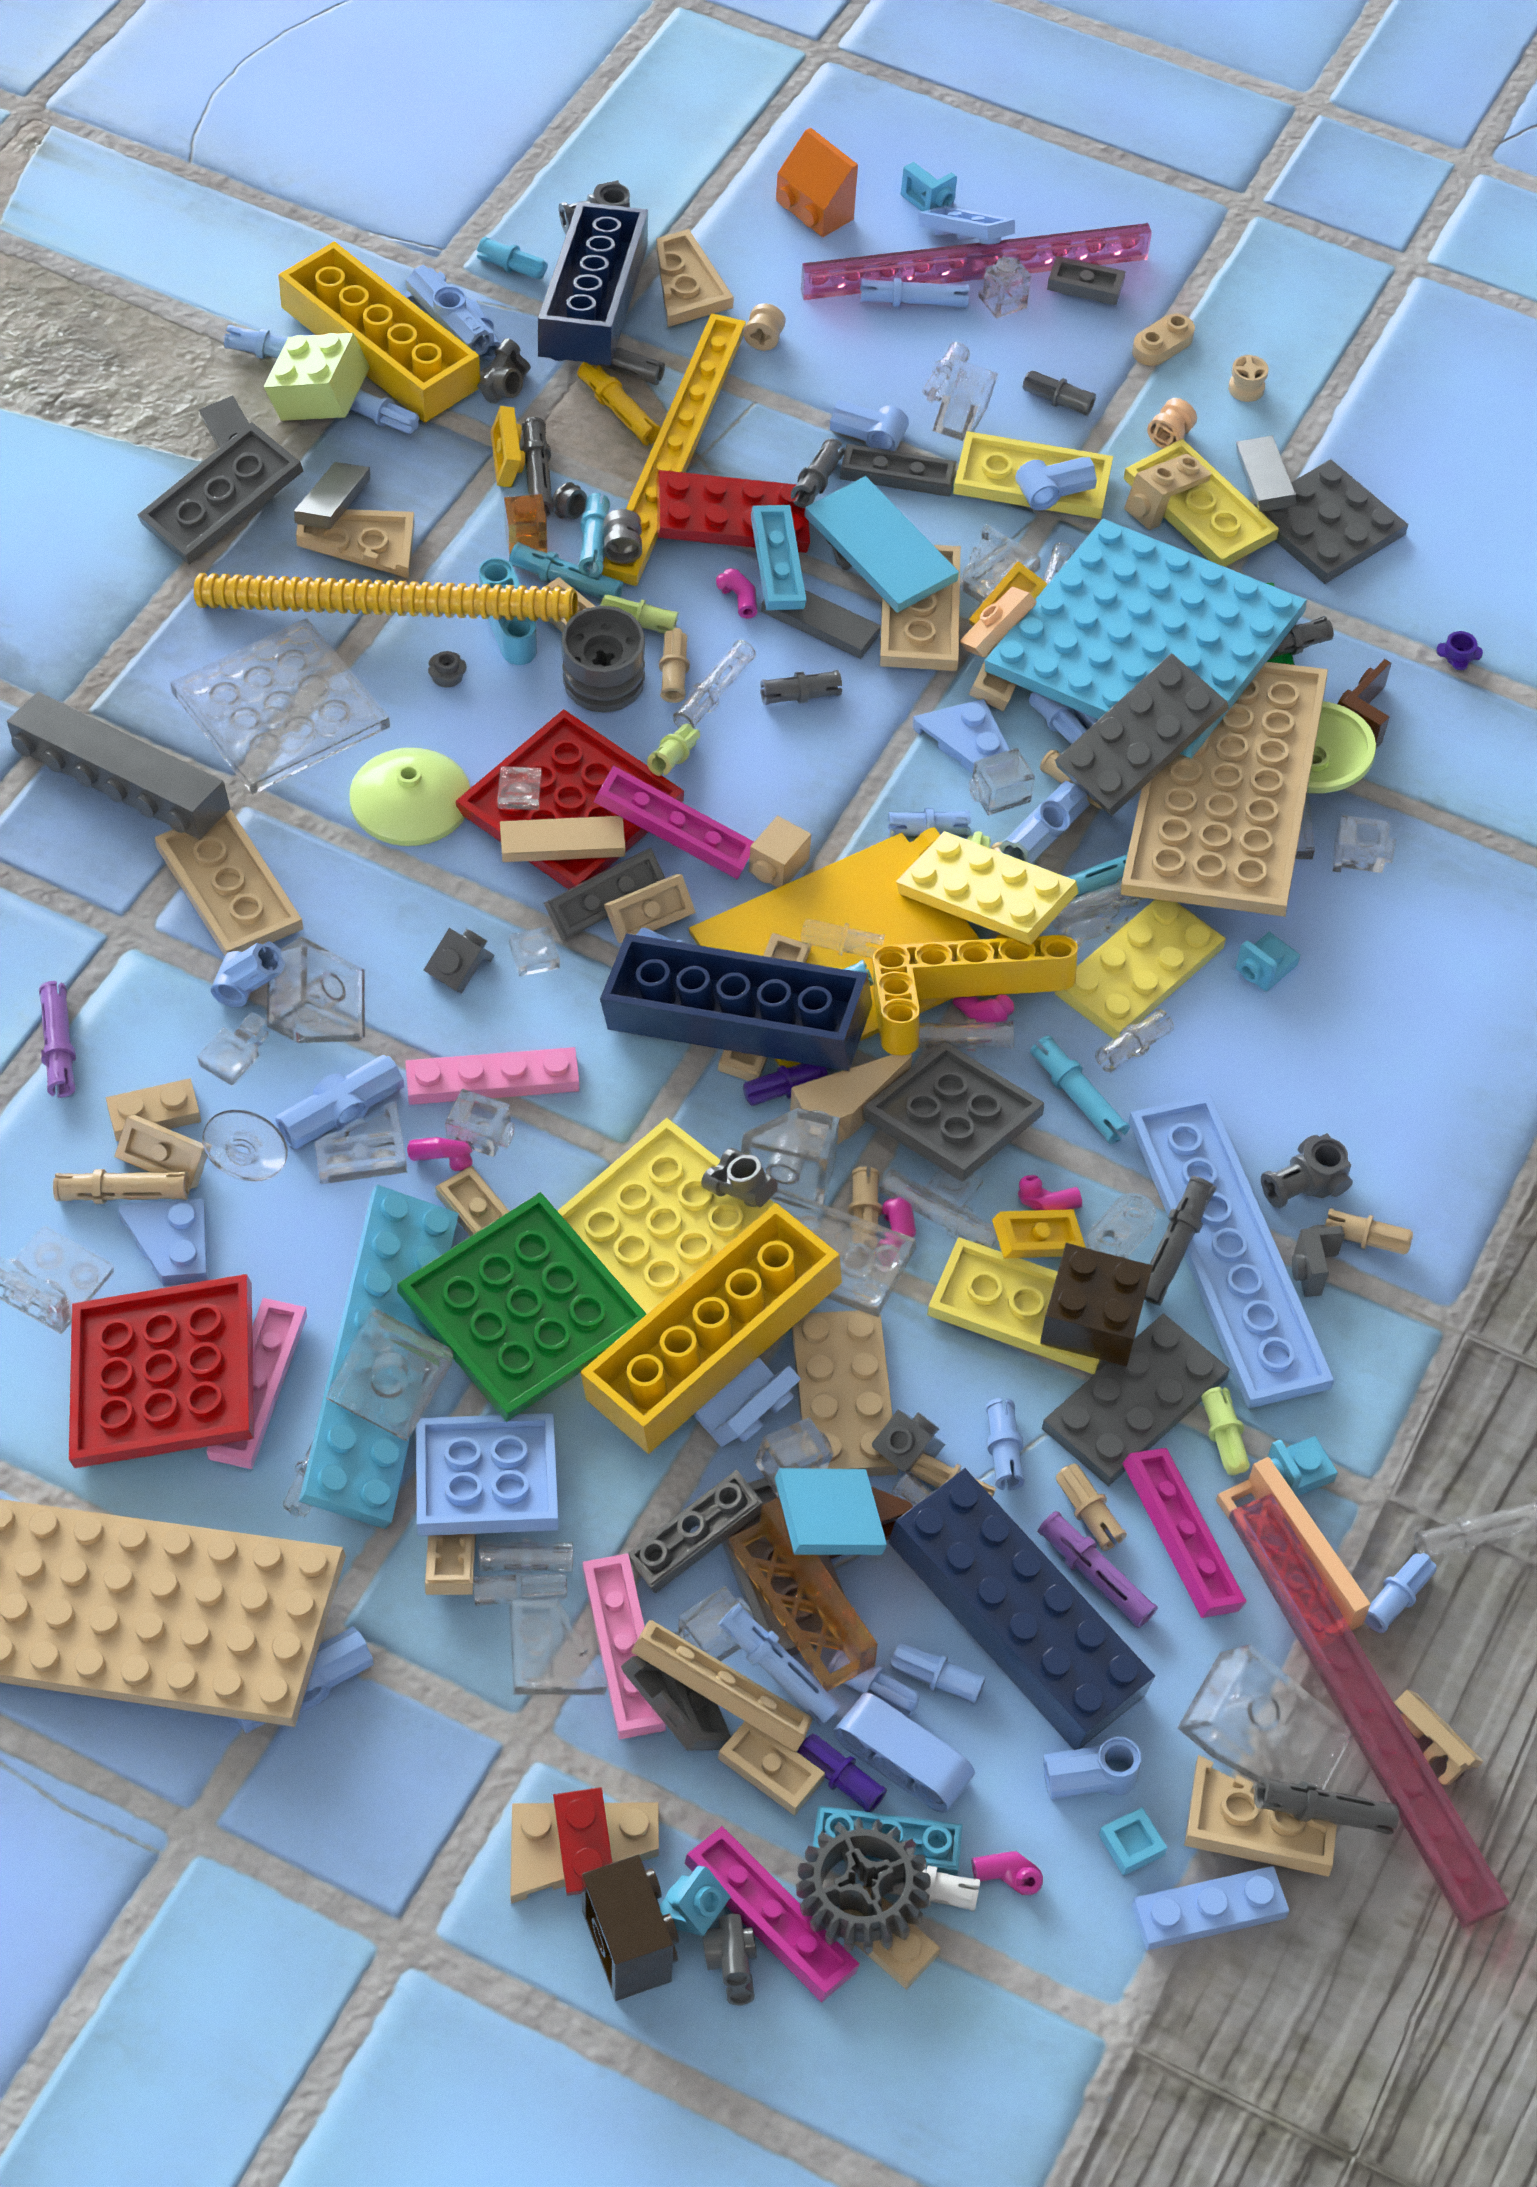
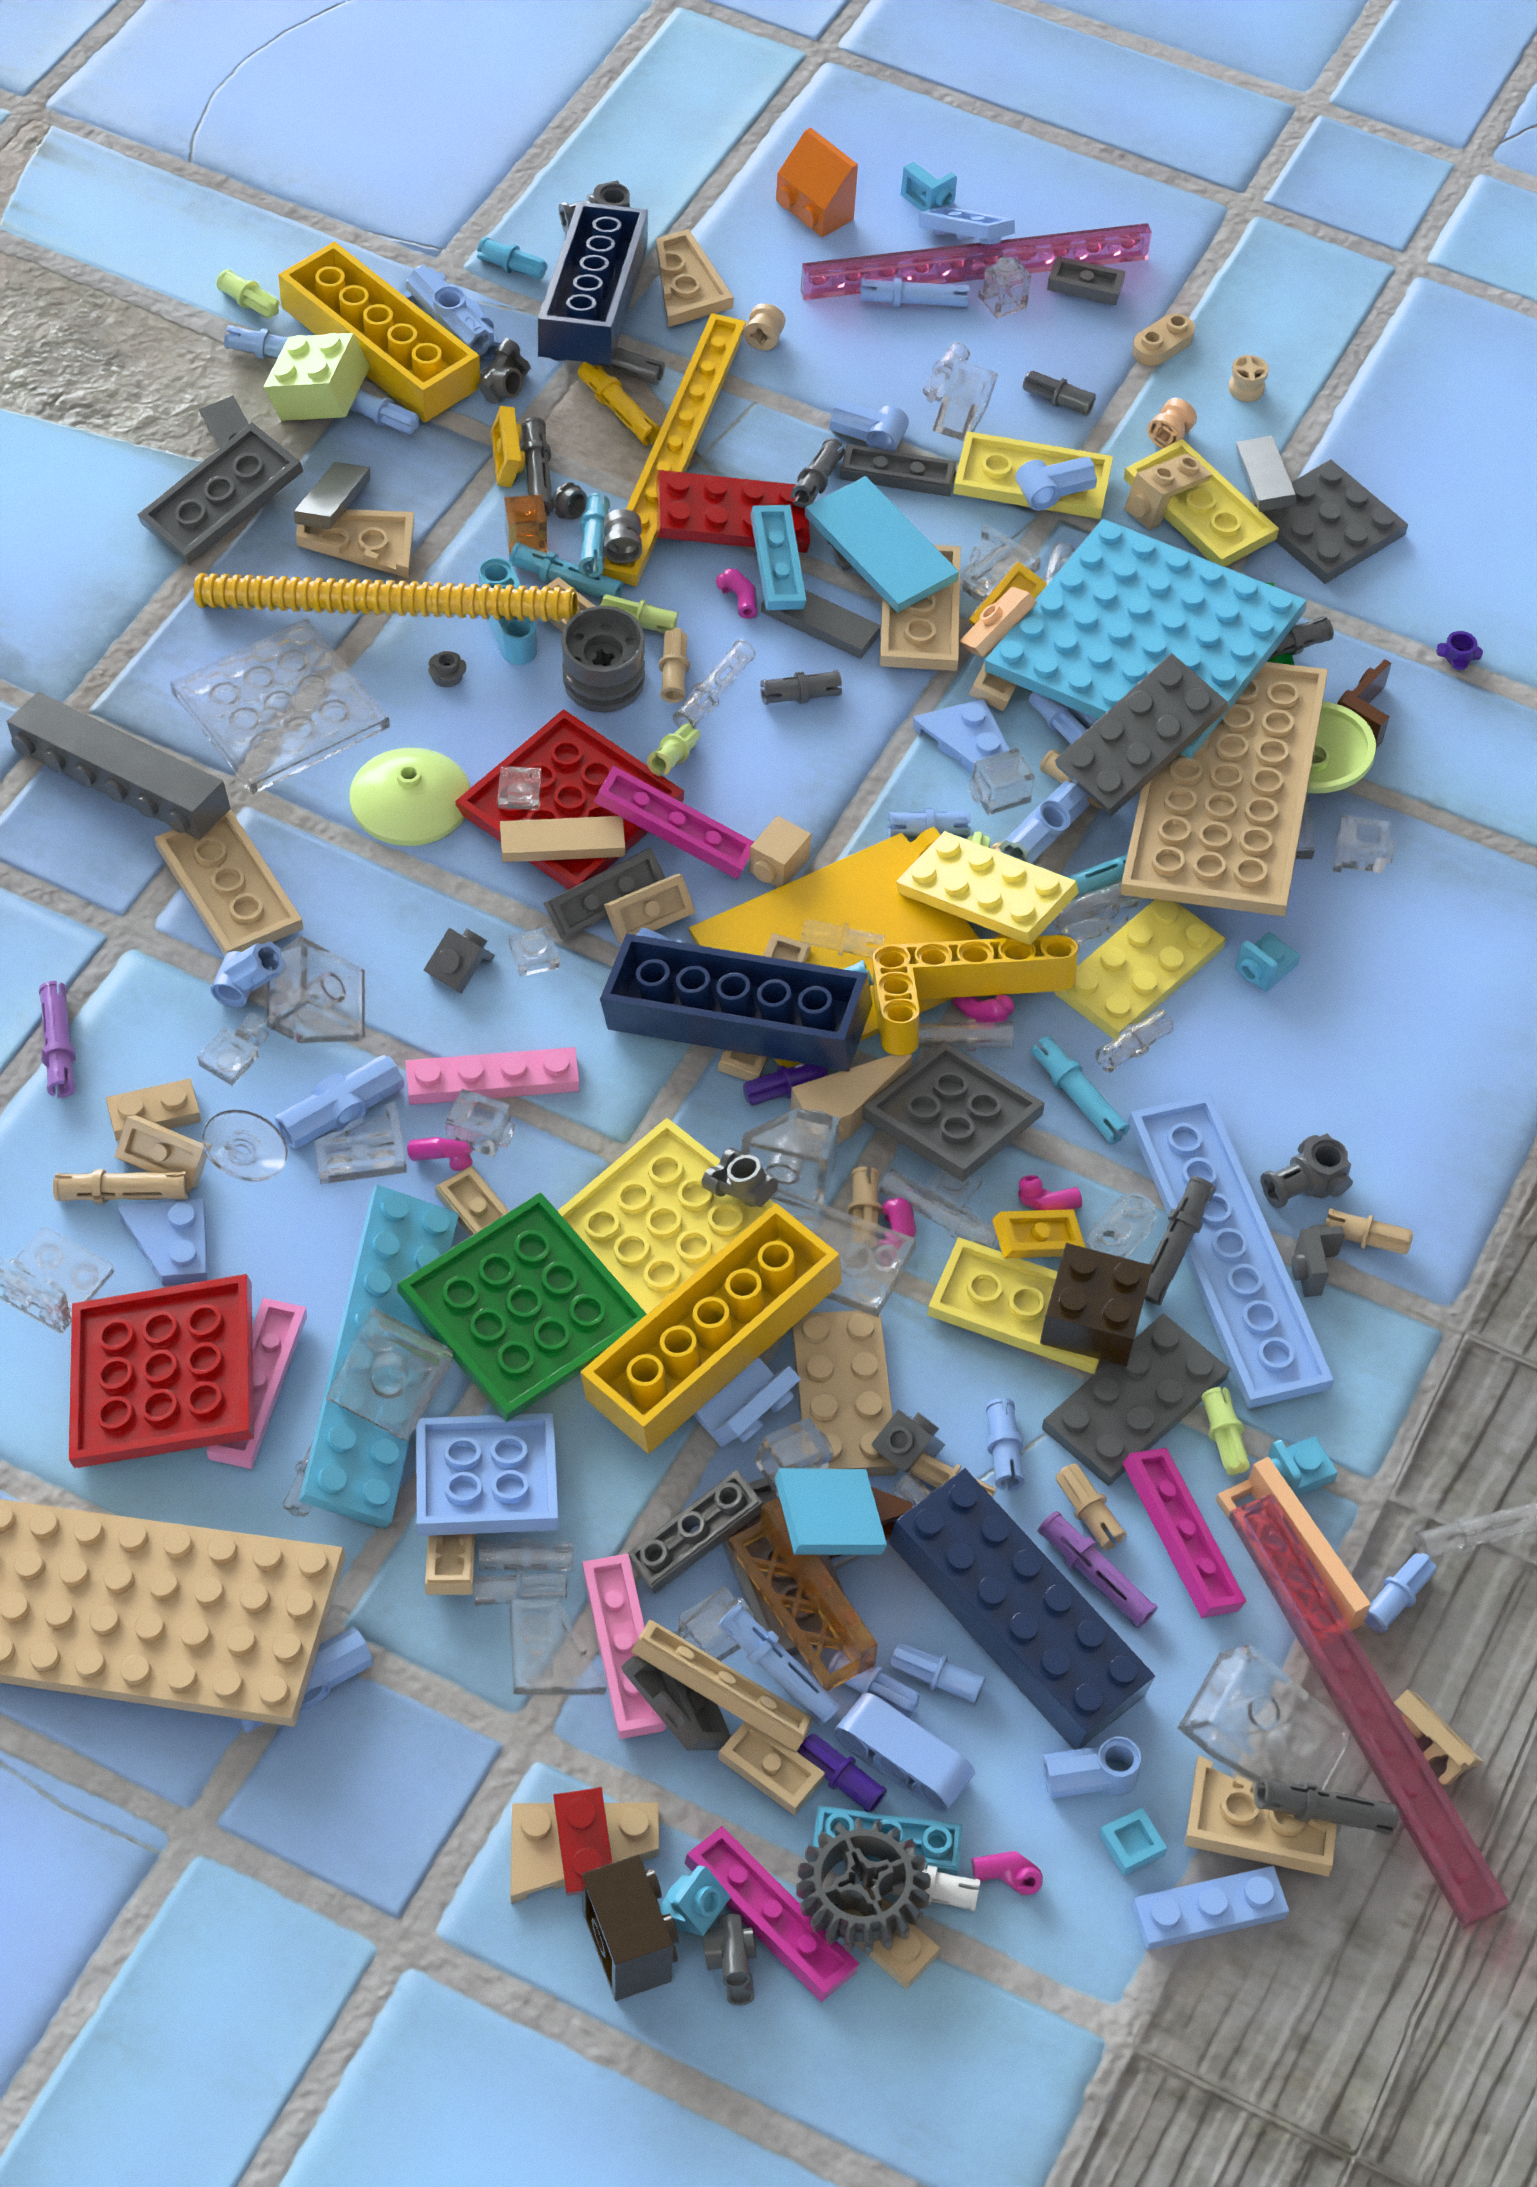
none -> yellowish green axle [216,269,280,318]

